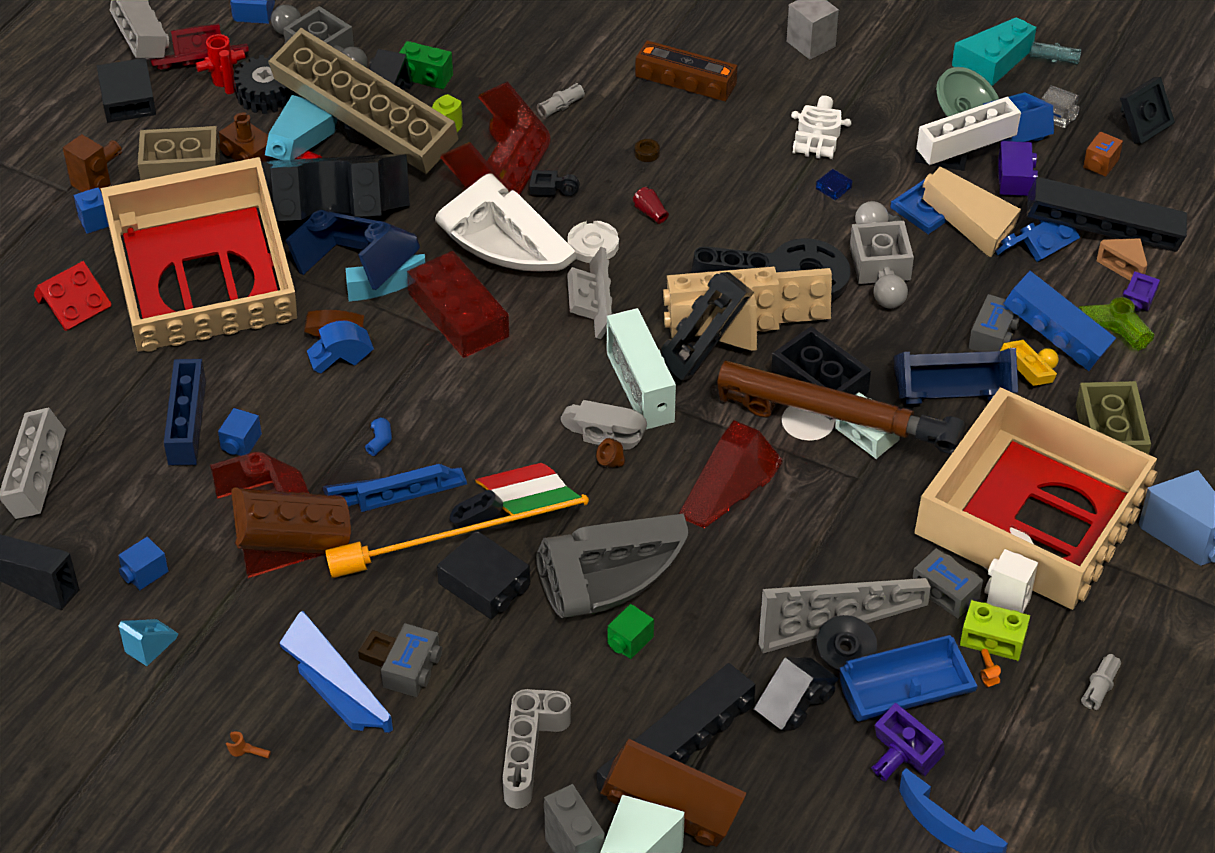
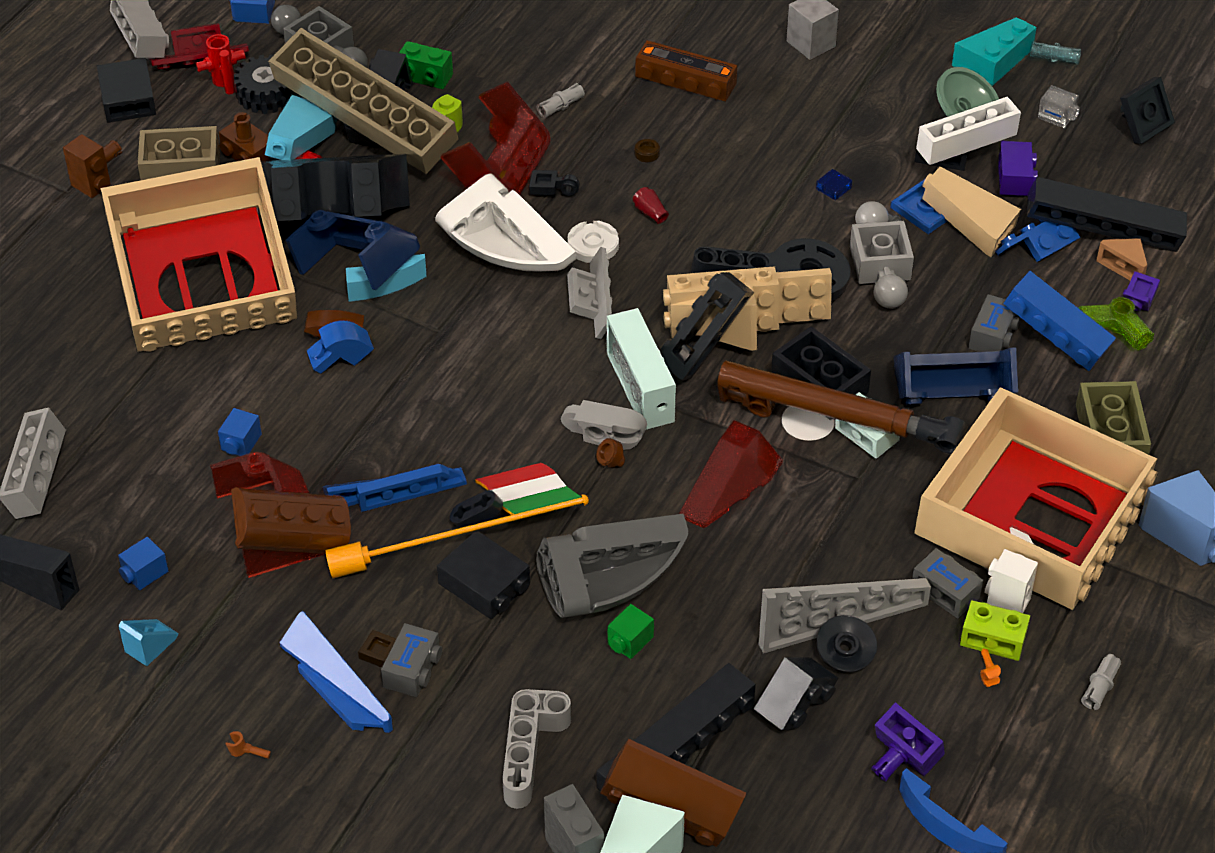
red bracket [33,261,111,331] -> none
blue brick [74,187,109,234] -> none
dark blue brick [164,359,206,465] -> none
blue arm [365,418,392,456] -> none
clear red brick [407,251,509,358] -> none
white torso [792,96,851,159] -> none
blue container [839,635,977,722] -> none
blue slope [983,92,1054,142] -> none
yellow plate [1000,340,1059,386] -> none
dark orange brick [1083,132,1123,176] -> none

